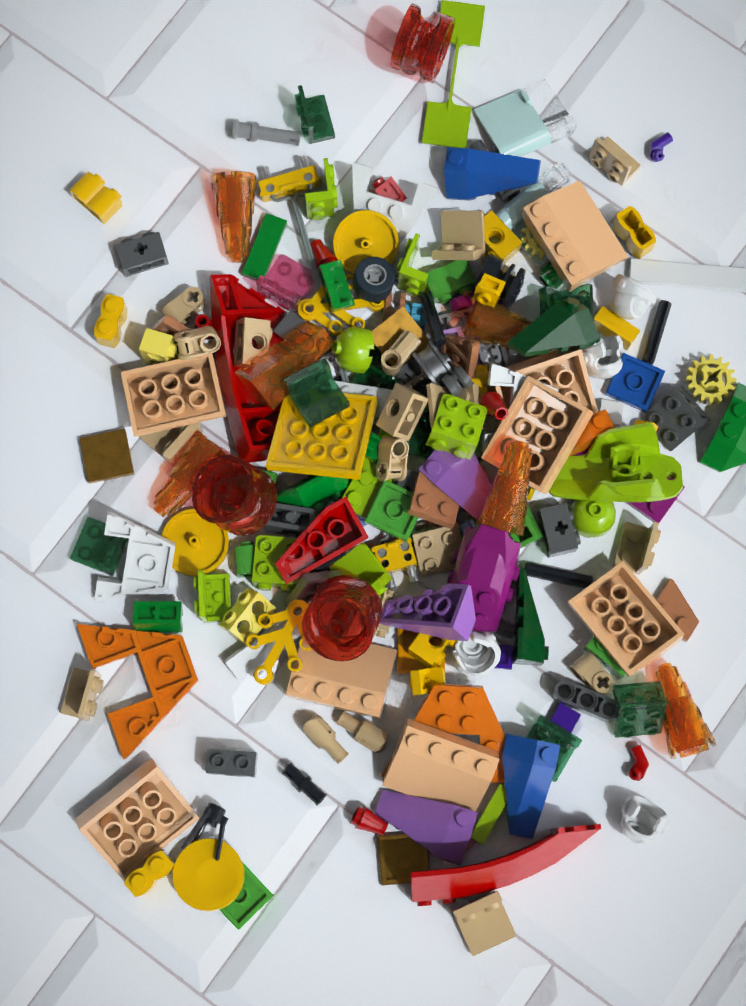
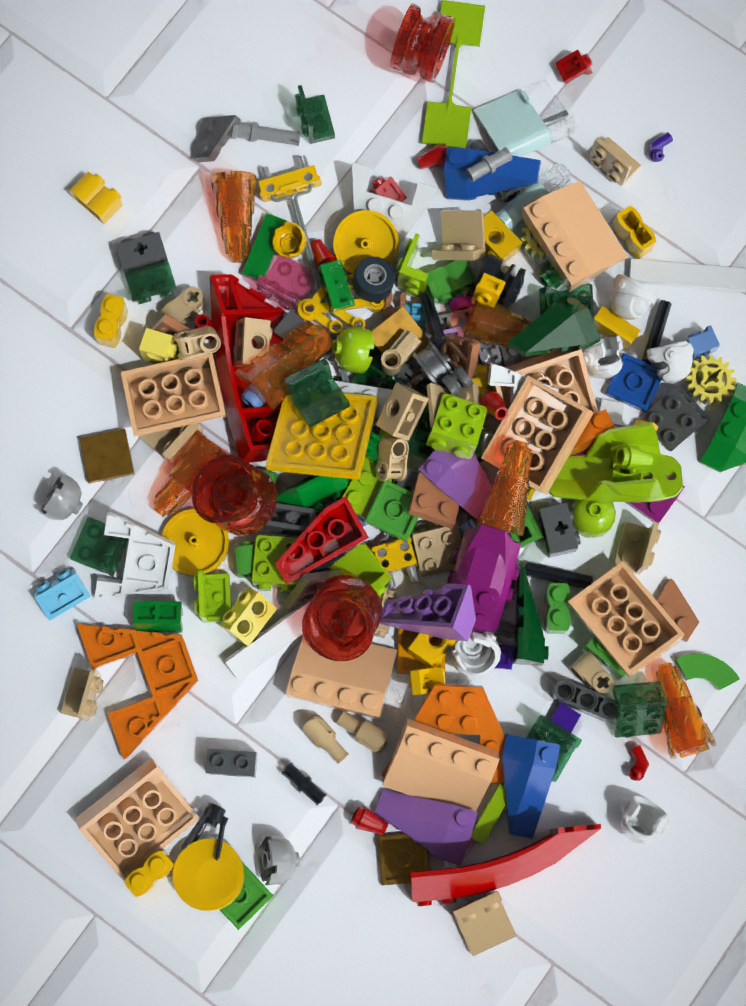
yellow plant [246,600,315,685] -> none
lime bracket [305,158,338,221] -> none
none -> medium azure bracket [33,568,91,621]
none -> light grey cylinder [39,473,83,521]
none -> clear green bracket [125,261,177,305]
none -> flat silver wing [192,115,241,162]
none -> medium blue tile [241,389,263,408]
none -> light grey cylinder [258,835,300,886]
none -> yellow hair [272,222,307,258]
none -> red cone [417,144,447,170]
none -> light grey pin [466,147,512,182]
none -> bright green brick [544,583,571,634]
none -> red bracket [555,49,593,84]
none -> lime cone [615,445,653,469]
none -> white helmet [647,341,694,383]
none -> bright green tile [675,654,741,691]
none -> medium blue brick [686,325,720,361]

